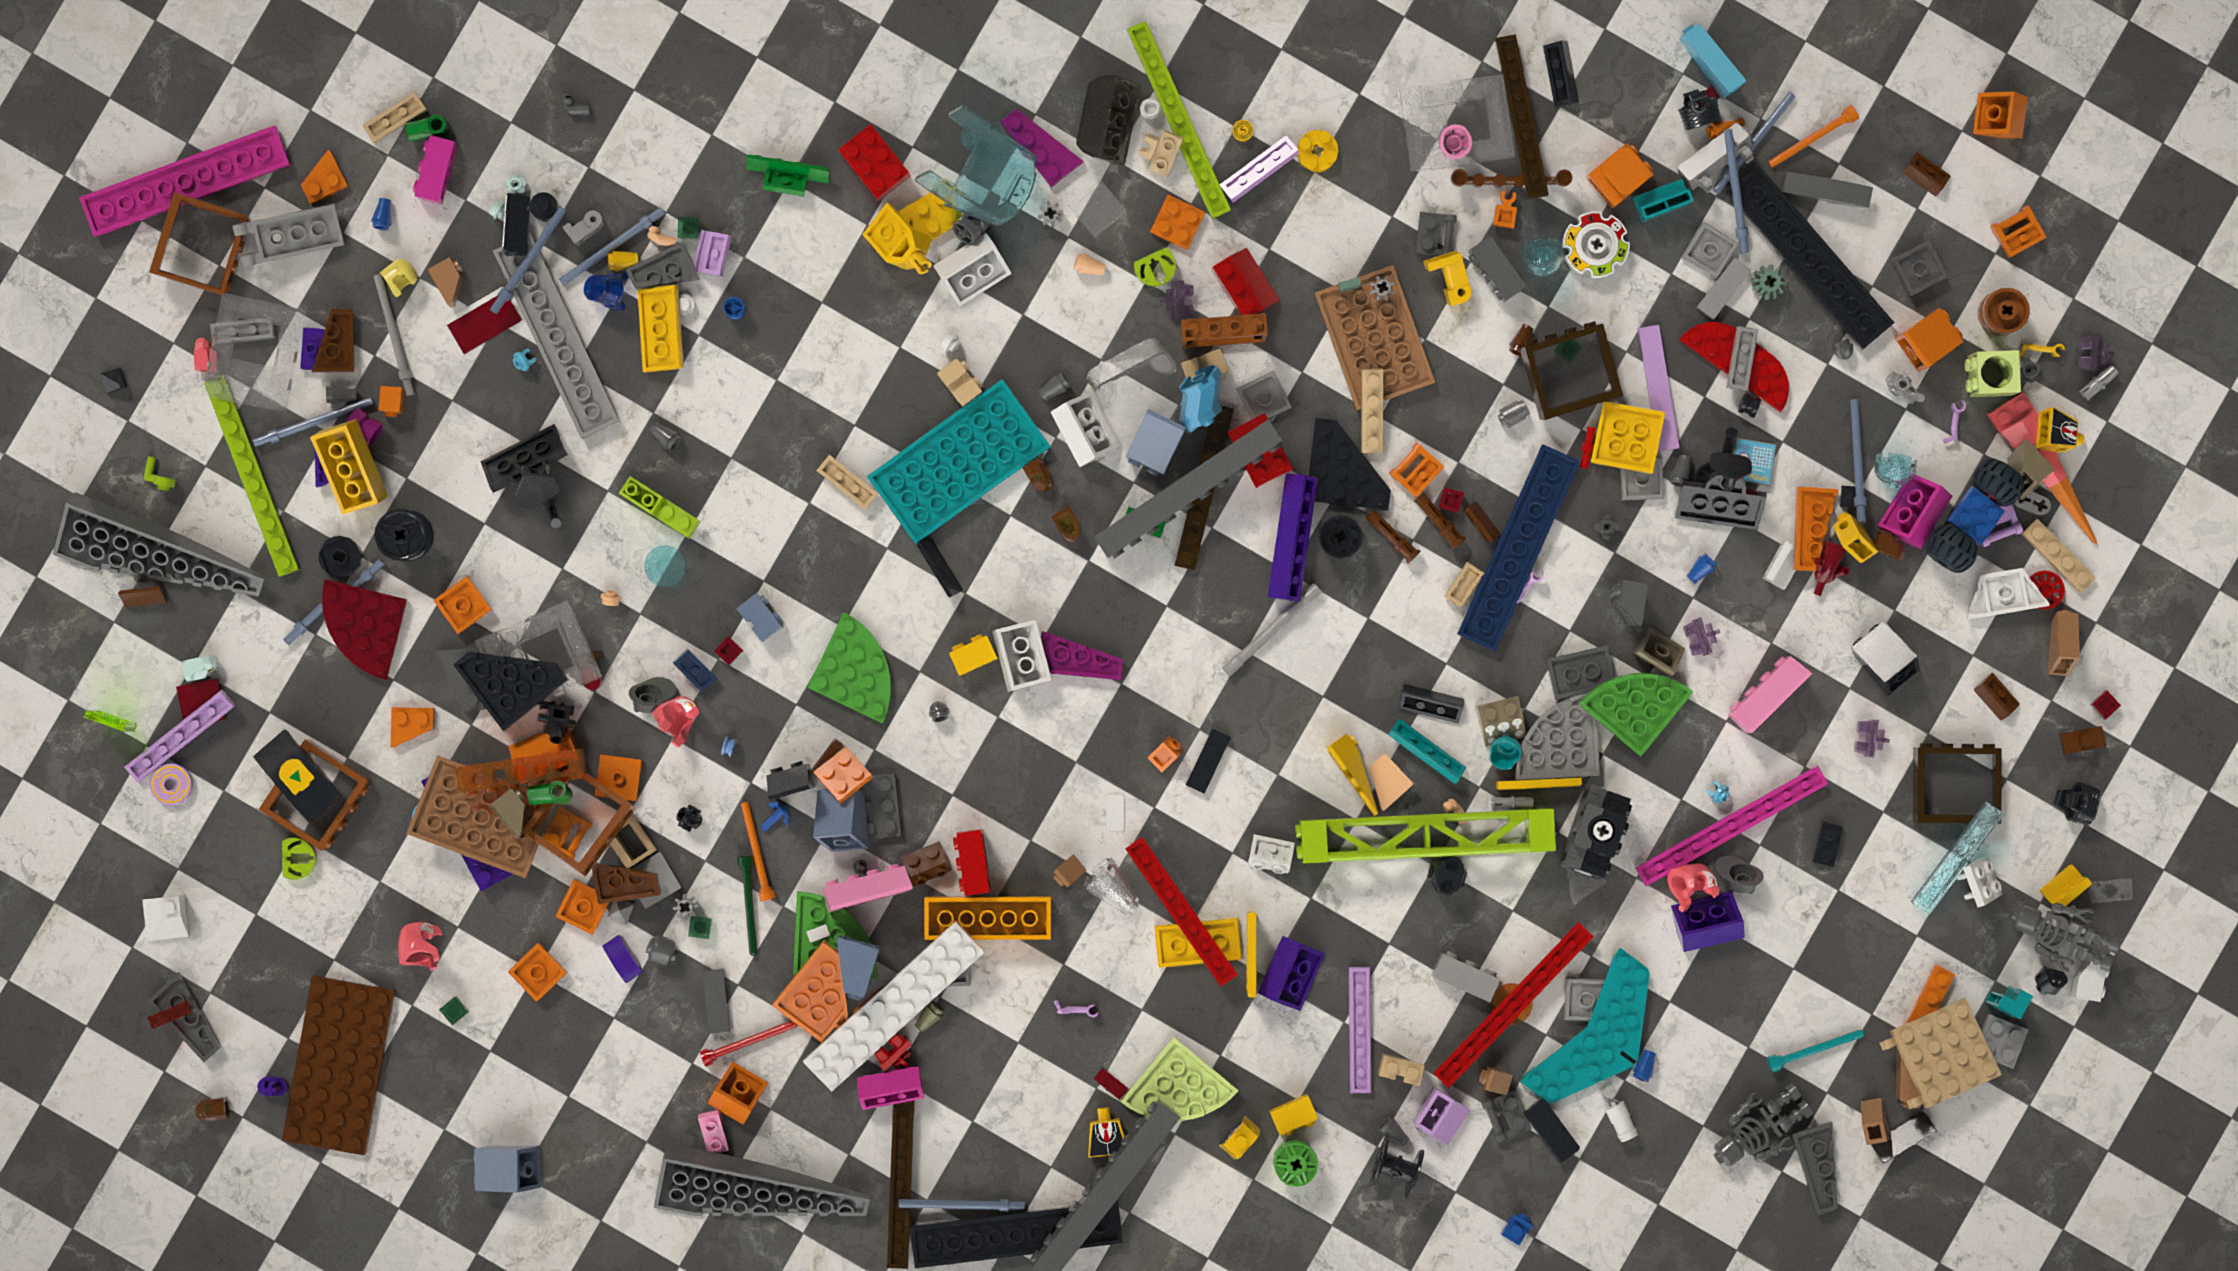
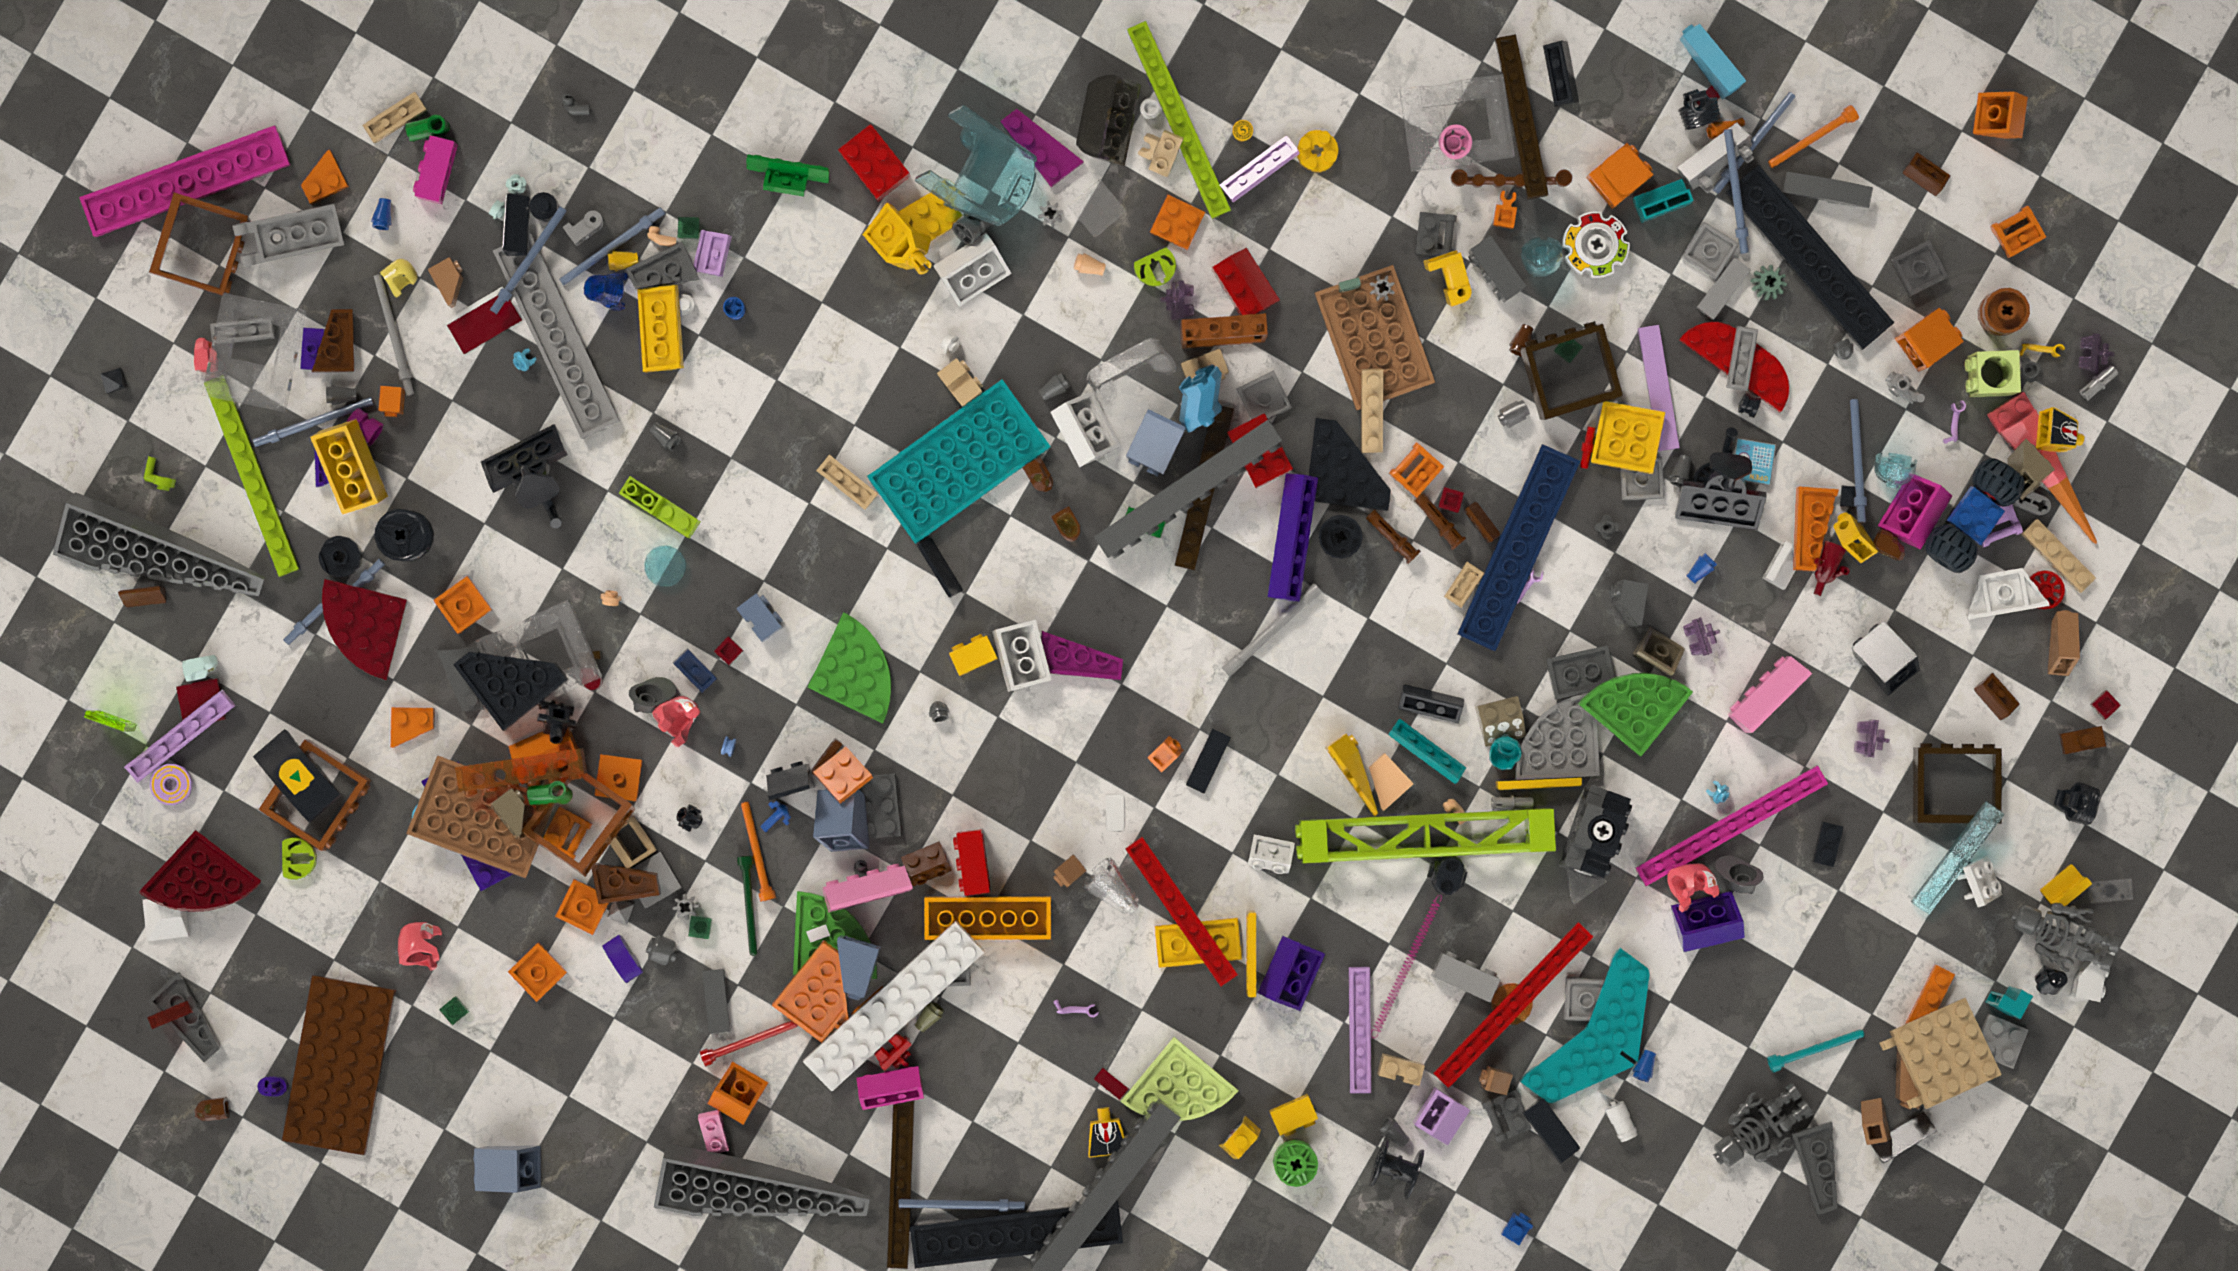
none -> dark red plate [139,830,261,912]
none -> dark pink piece [1371,895,1442,1038]

